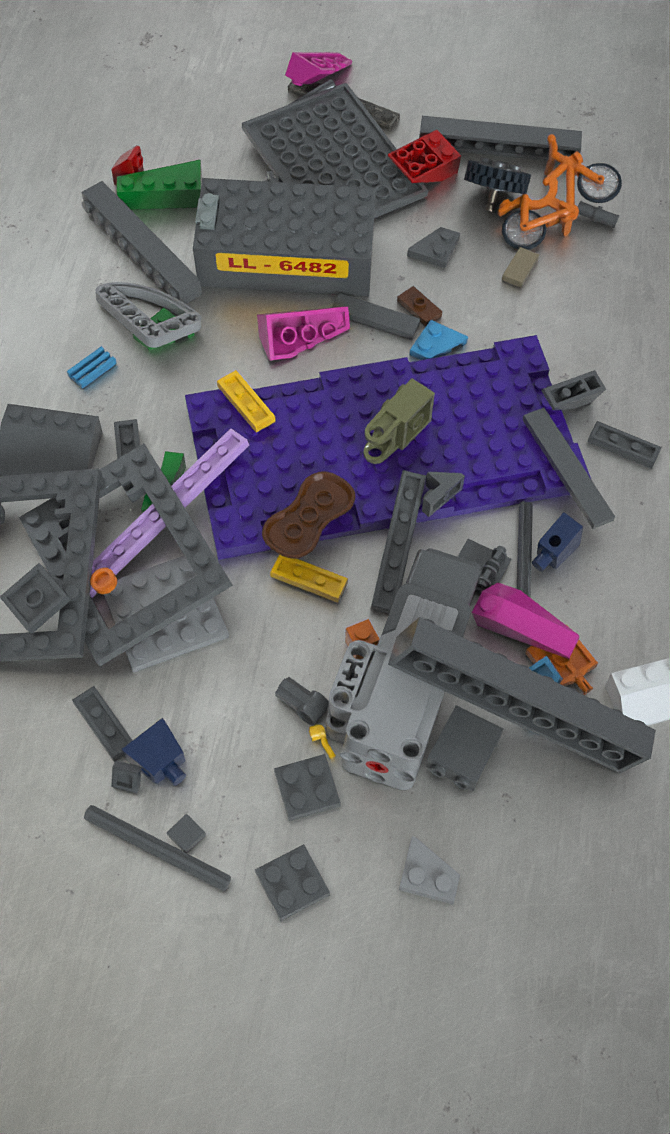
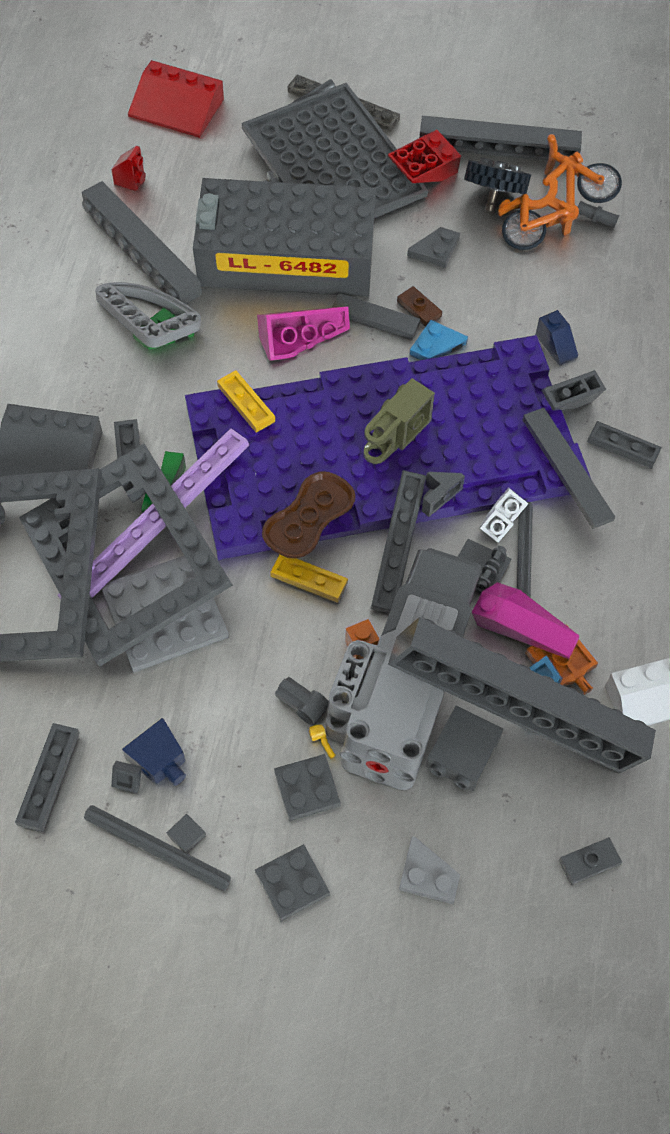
dark grey plate [0,563,71,634] -> none
dark azure tile [67,346,117,389] -> none
dark grey tile [72,686,133,762] -> none
orange tile [90,568,117,594] -> none
green wedge [117,159,202,210] -> none
dark pink wedge [285,52,352,86] -> none
dark tan tile [502,247,539,288] -> none
dark blue torso [532,512,583,572] -> none
none -> dark grey plate [15,723,80,832]
none -> red slope [128,60,224,138]
none -> white slope [479,487,528,542]
none -> dark blue slope [535,310,578,366]
none -> dark grey plate [559,837,622,885]

